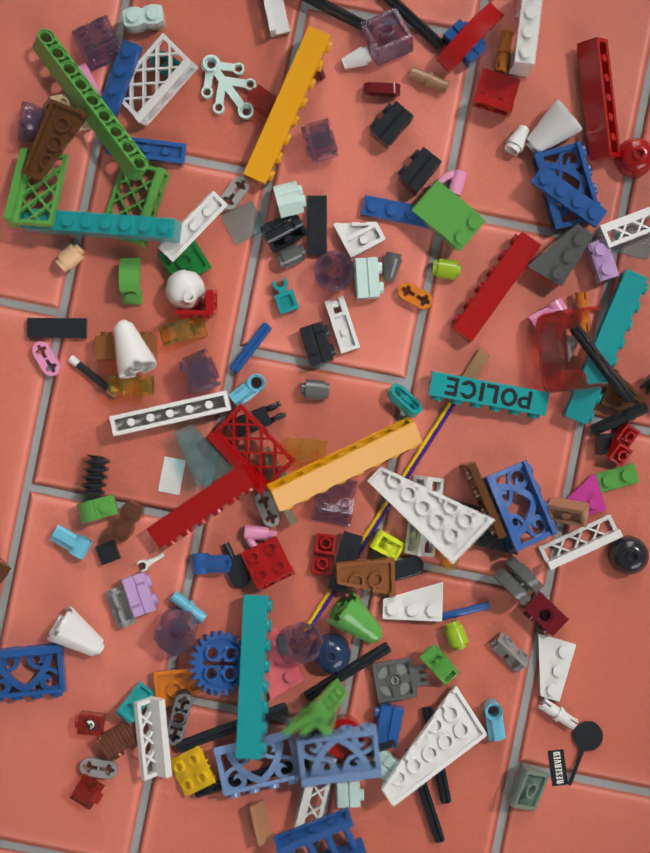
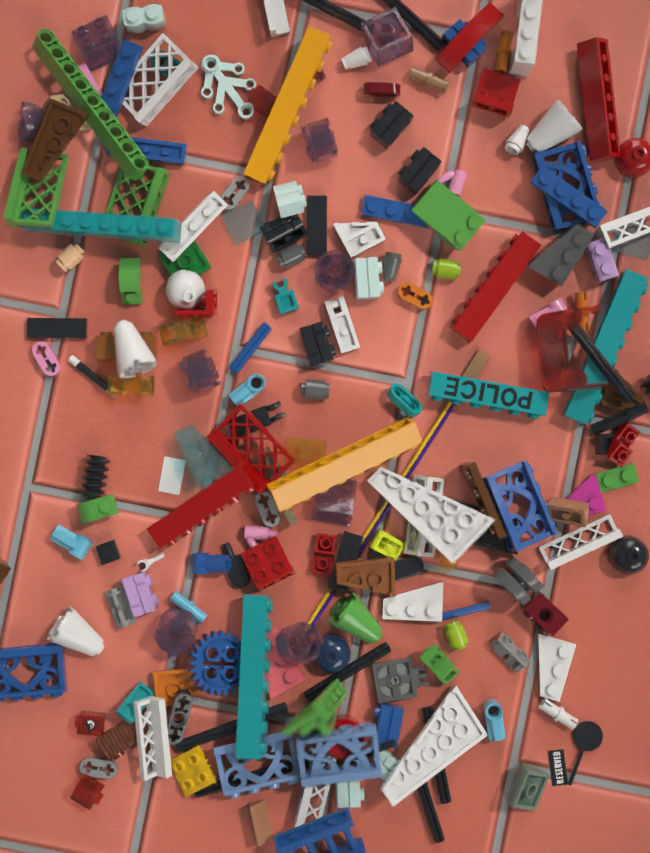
white brick [109,391,232,436] -> none
copper brick [110,500,145,542] -> none

